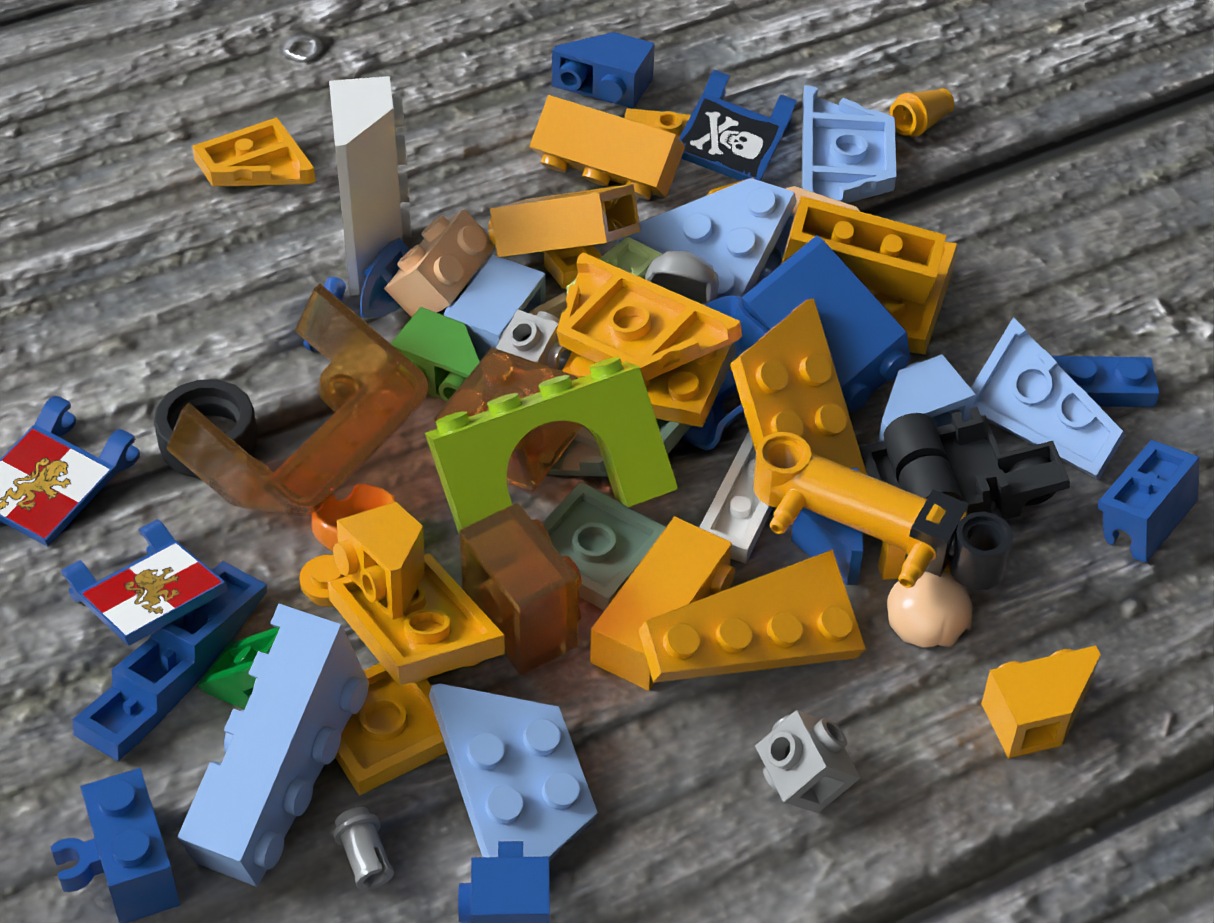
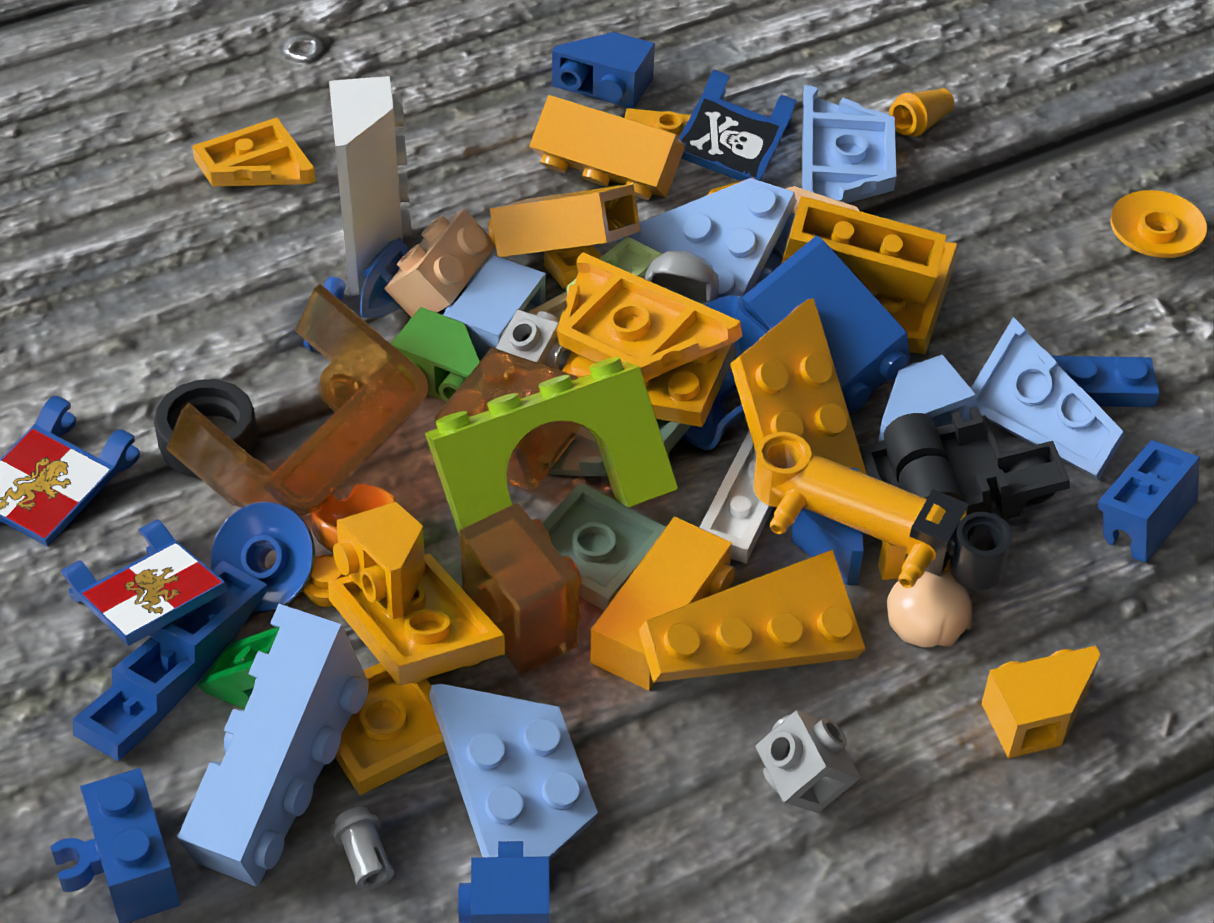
none -> blue dish [211,502,315,612]
none -> light orange dish [1110,190,1207,258]

